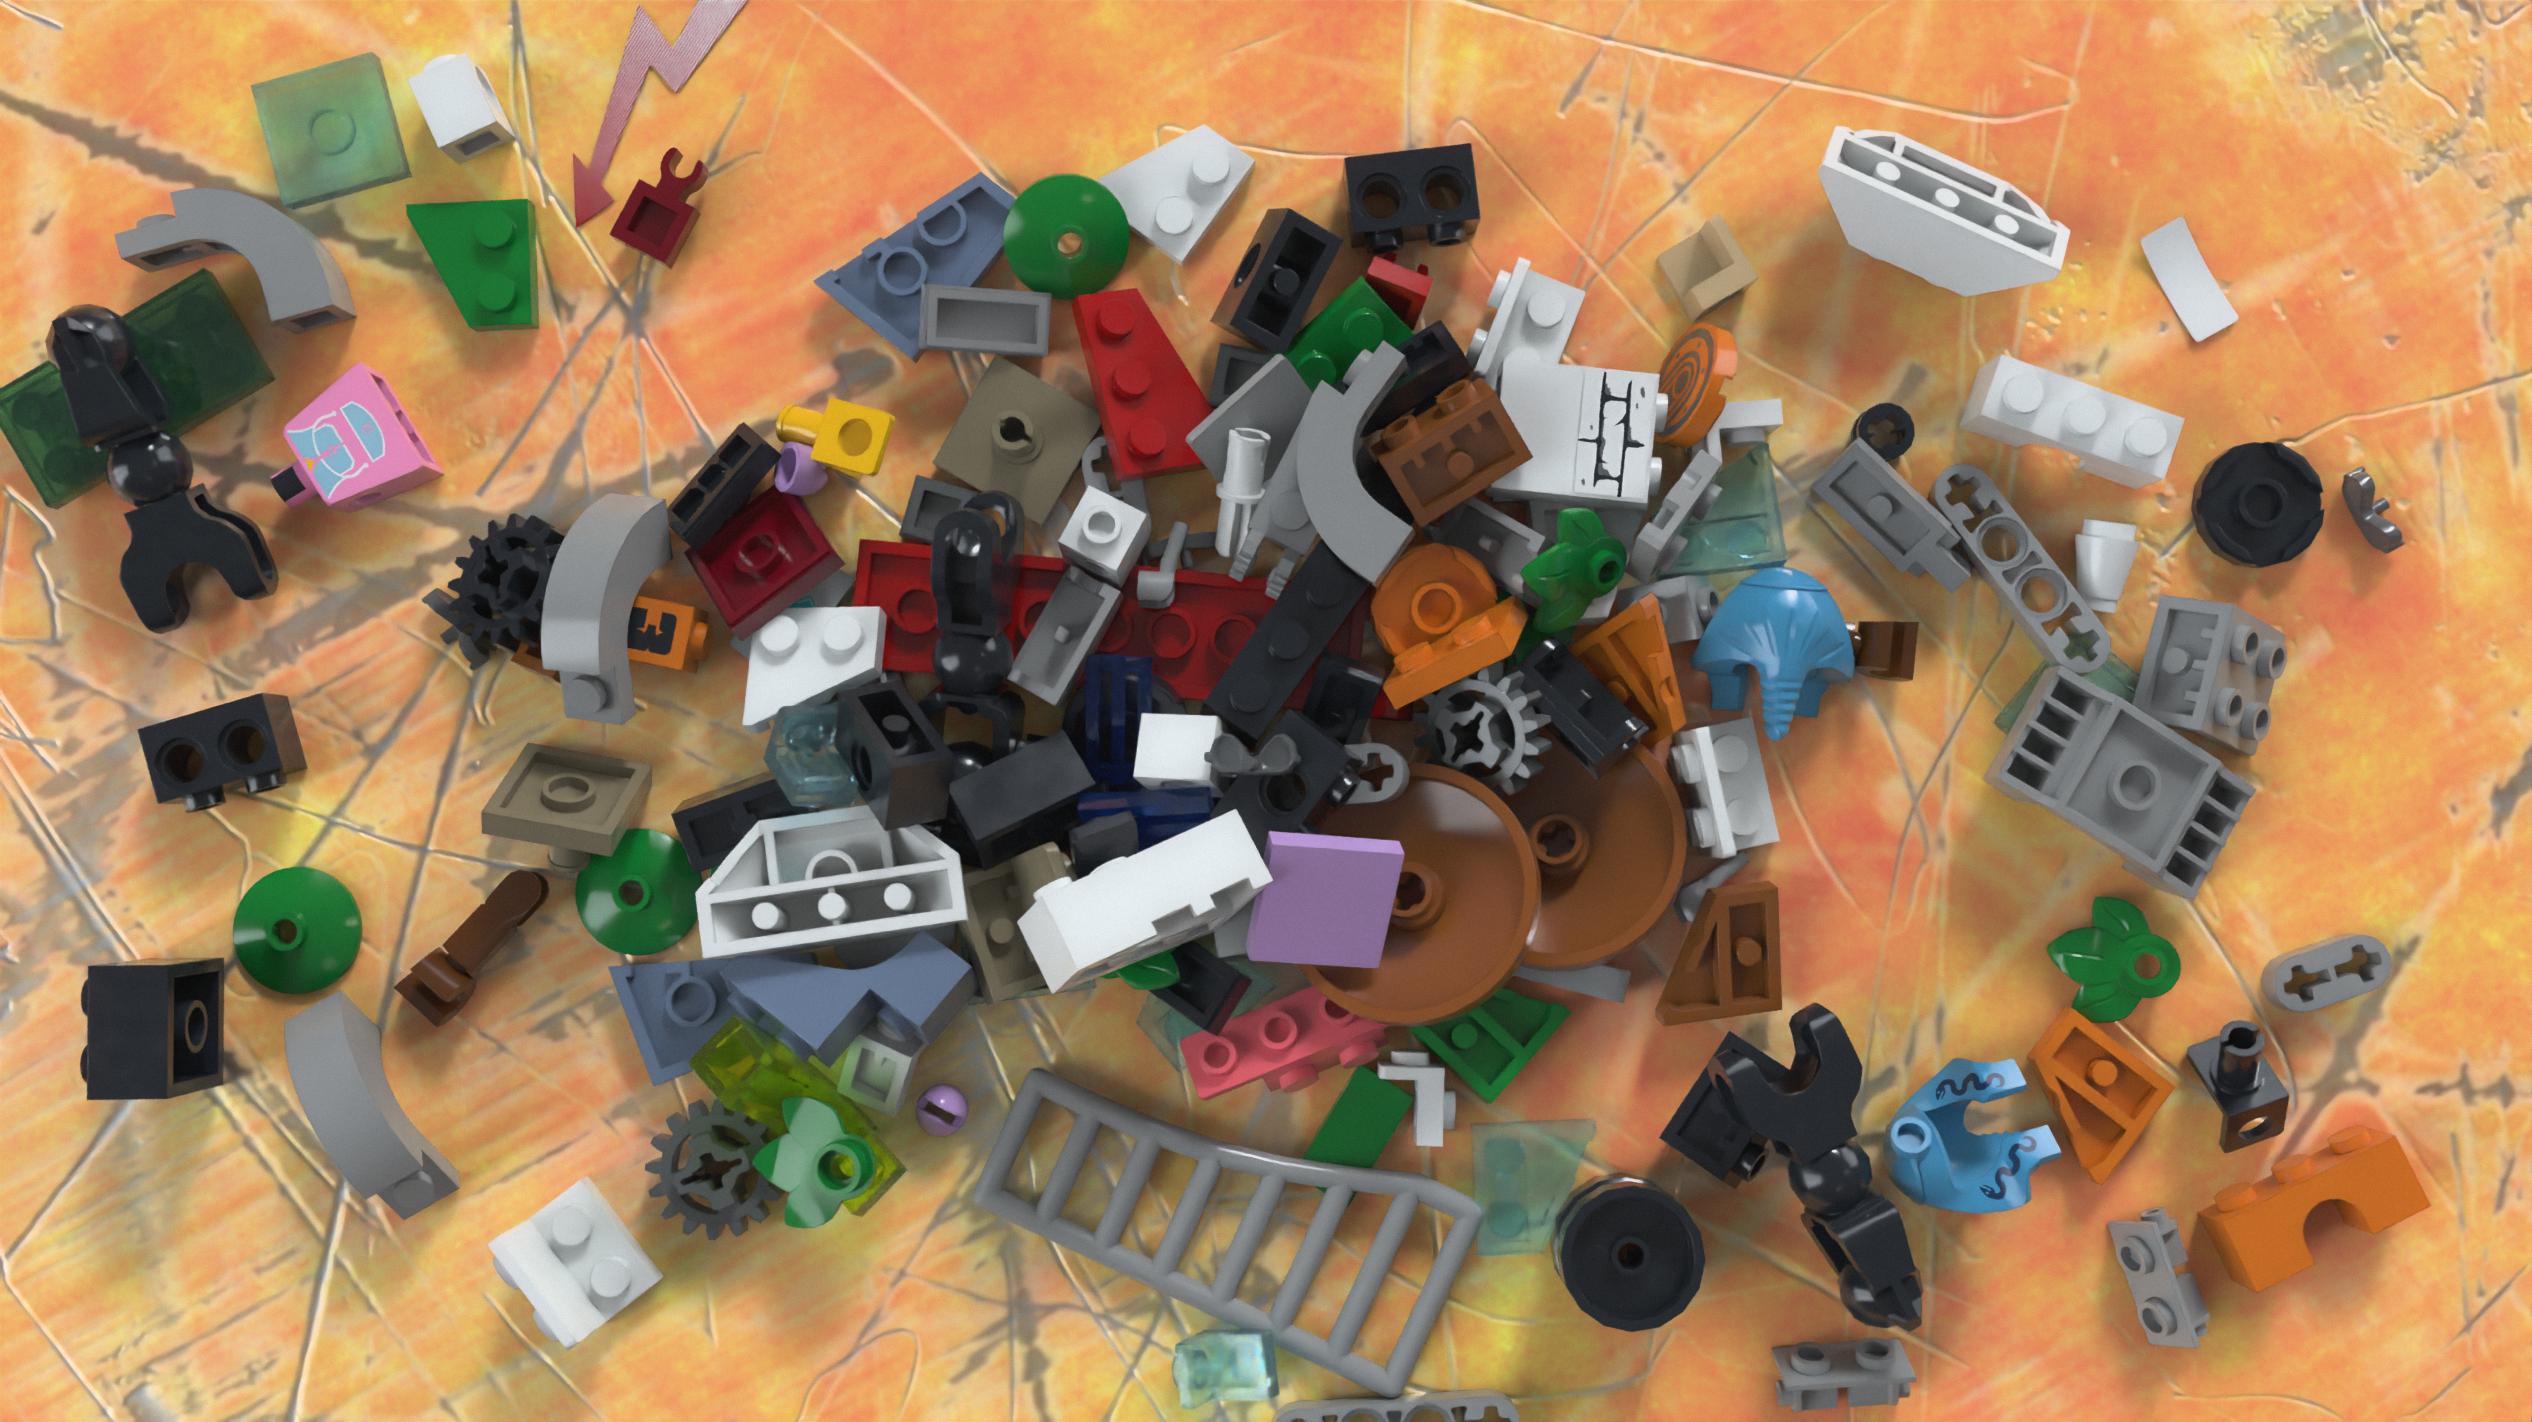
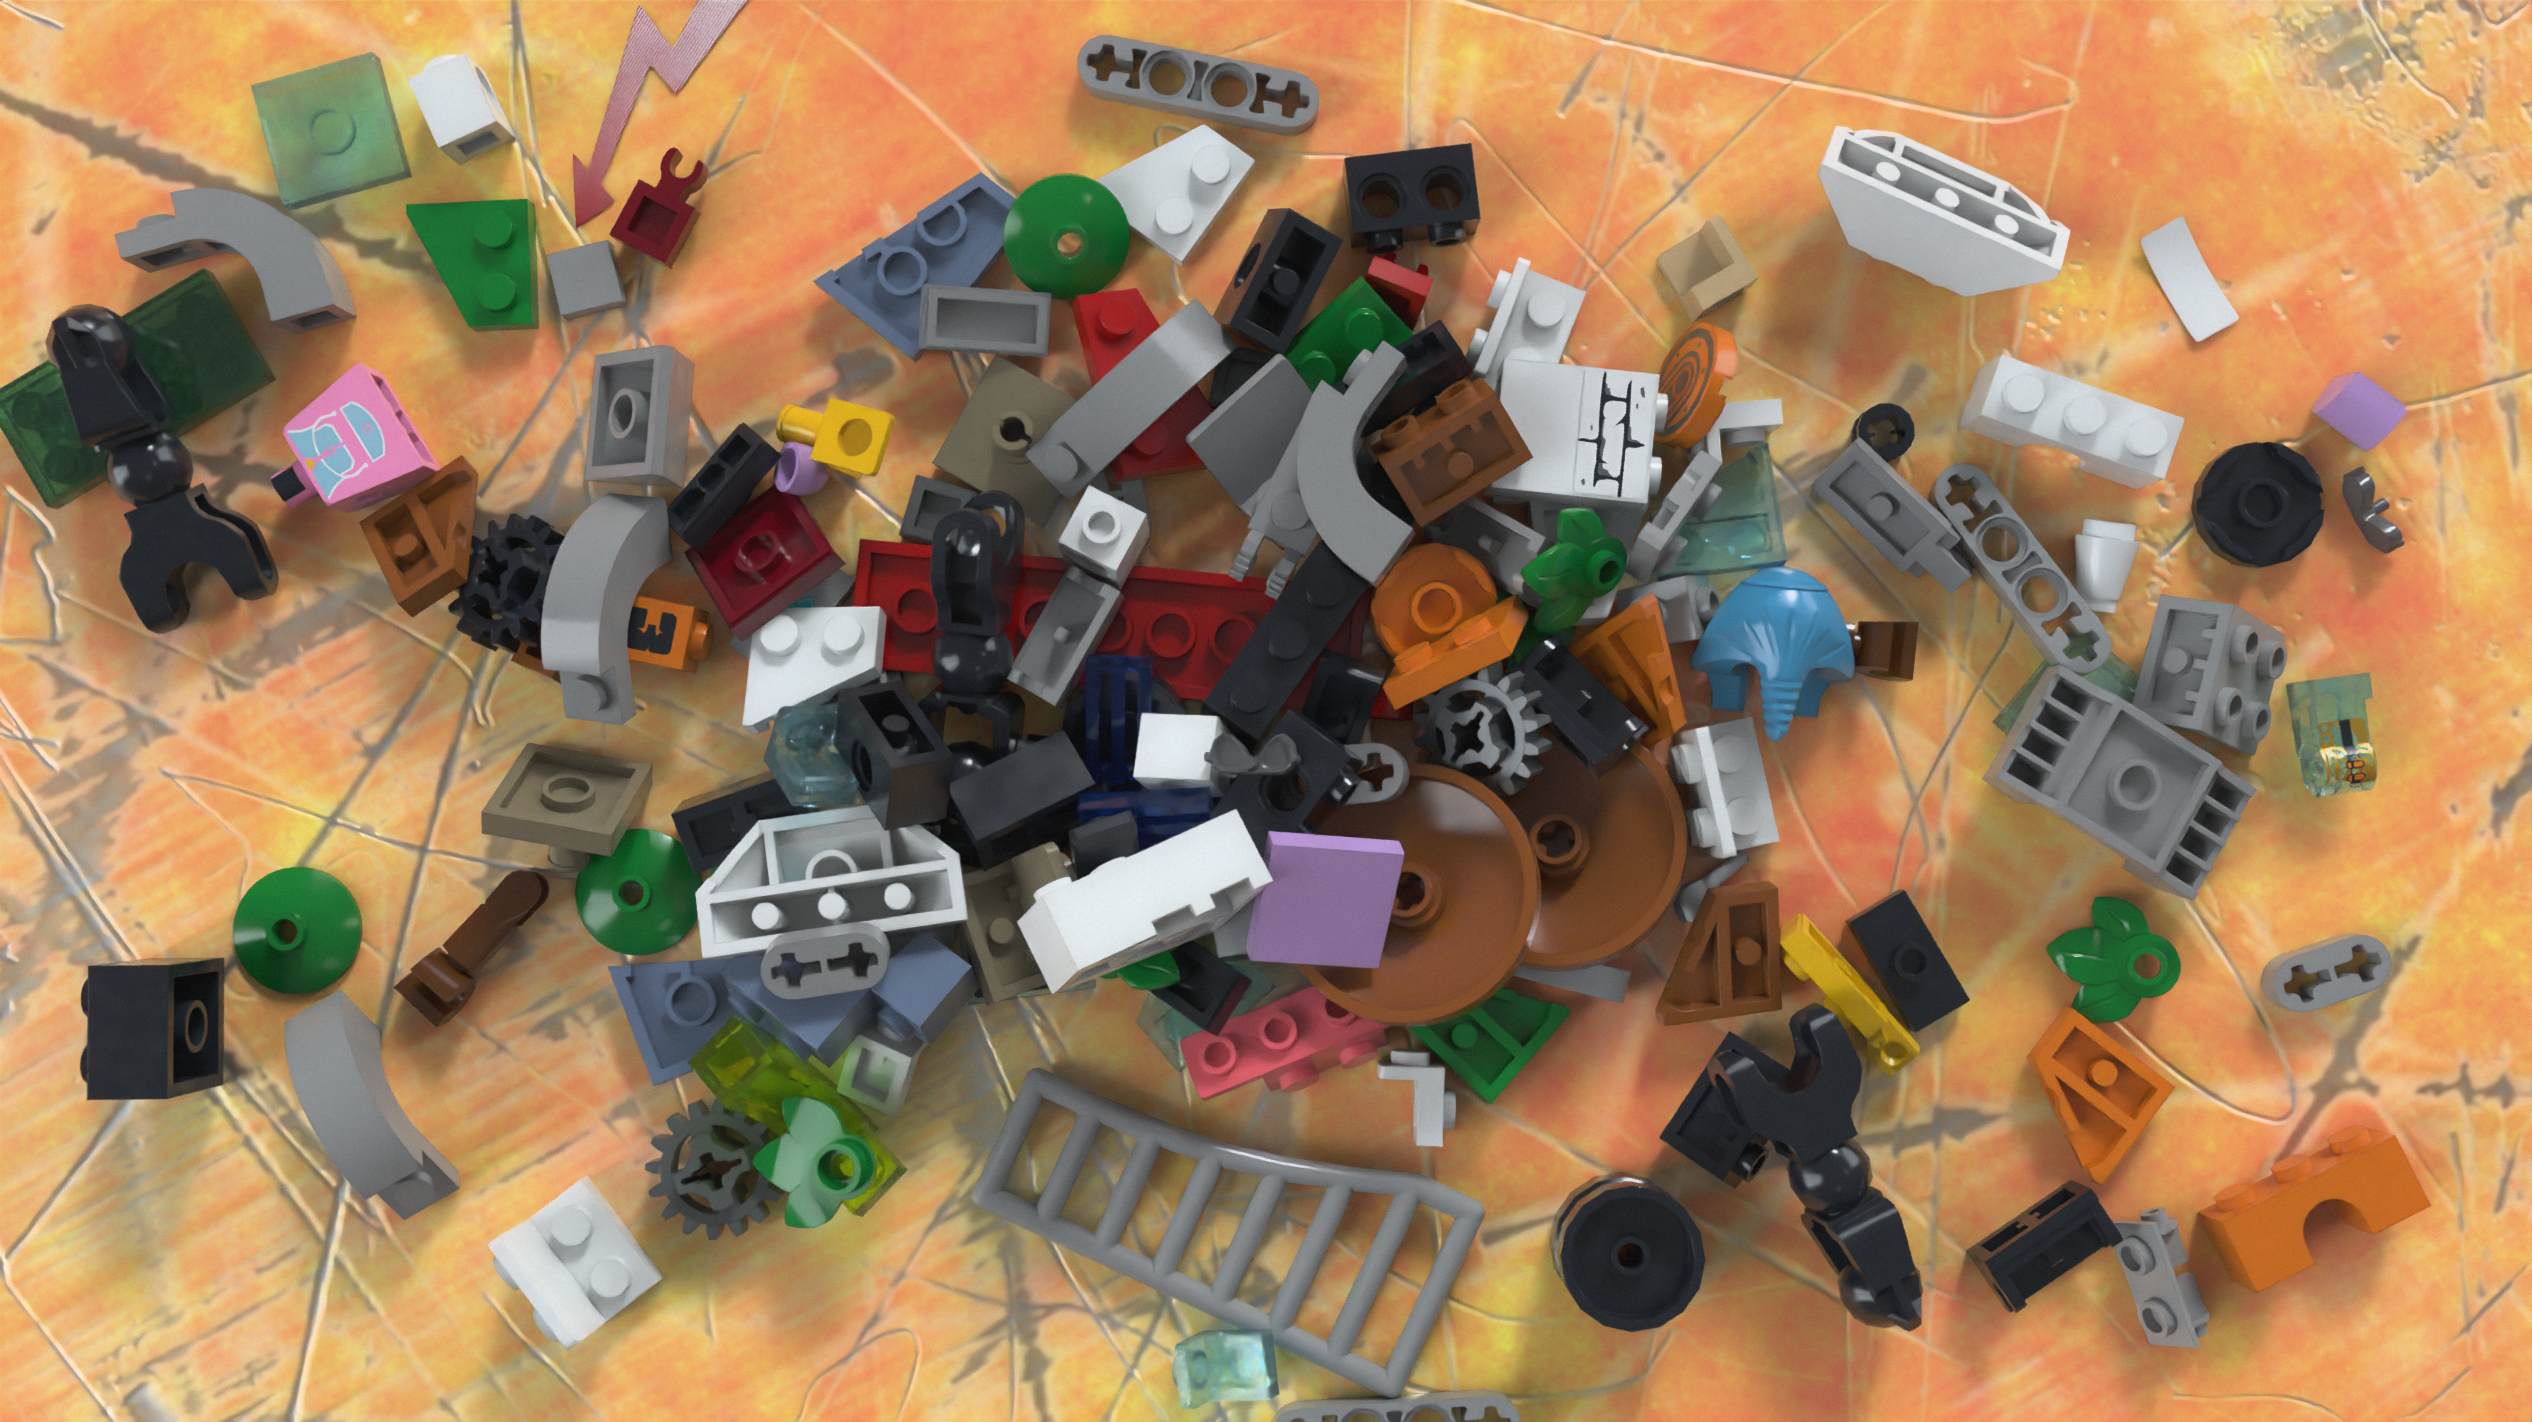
black brick [137,693,308,813] -> none
dark grey piece [422,588,490,671] -> none
lavender hinge [916,1083,969,1137] -> none
light grey hand [1137,521,1189,609] -> none
dark grey piece [1140,532,1217,568] -> none
white axle [1215,428,1271,558] -> none
green tile [1300,1064,1415,1207] -> none
clear light blue wing [1470,1118,1597,1256] -> none
light grey hinge [1772,1337,1916,1412] -> none
dark azure piece [1883,1058,2061,1213] -> none
black bracket [2186,1020,2290,1153] -> none
none -> dark orange wing [359,455,479,617]
none -> light grey tile [546,240,628,320]
none -> light grey slope [584,345,695,488]
none -> light grey beam [761,922,890,1000]
none -> light grey arch [1025,298,1239,502]
none -> light grey beam [1077,35,1319,135]
none -> yellow hinge [1780,912,1920,1077]
none -> black plate [1845,889,1970,1033]
none -> black hinge [1966,1180,2123,1313]
none -> clear light blue leg [2286,672,2377,798]
none -> lavender brick [2312,372,2408,451]

